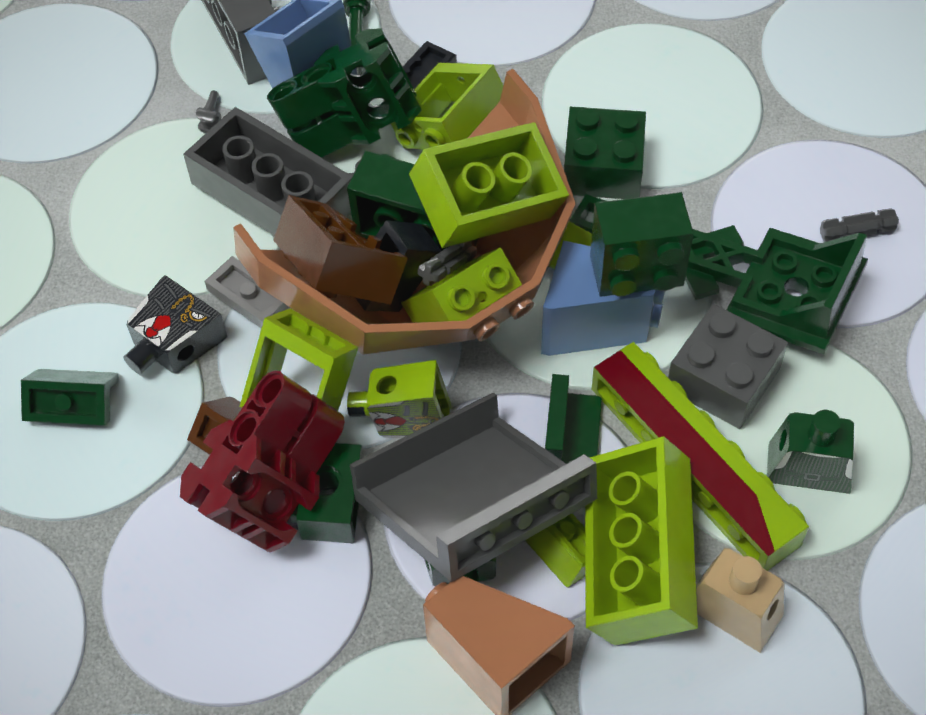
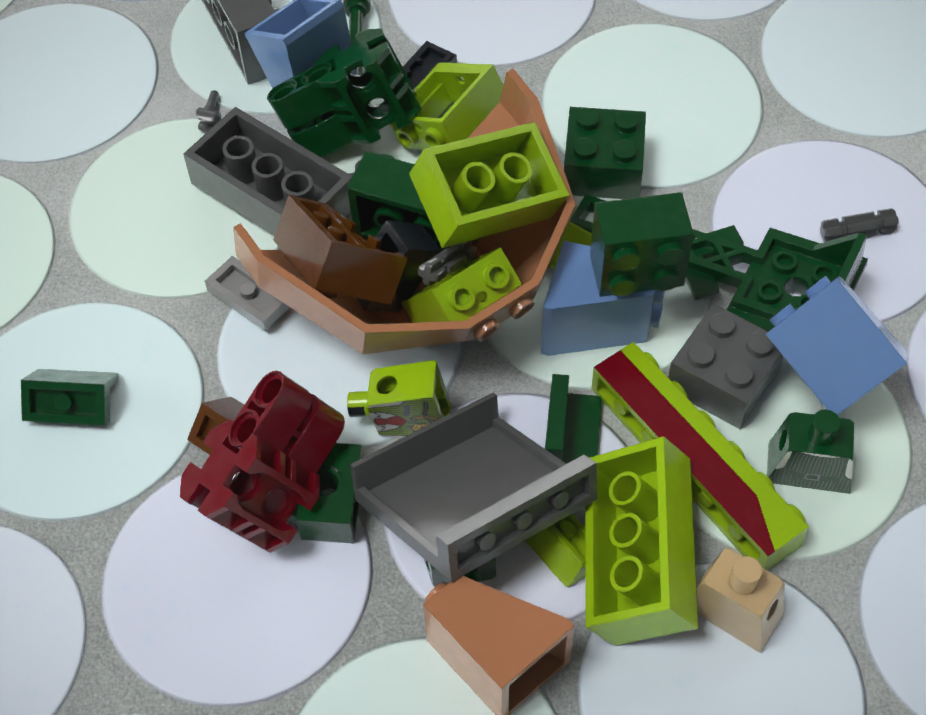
torso [123,275,228,375] -> none
lime window [239,308,359,411] -> none
none -> medium blue slope [766,276,909,415]

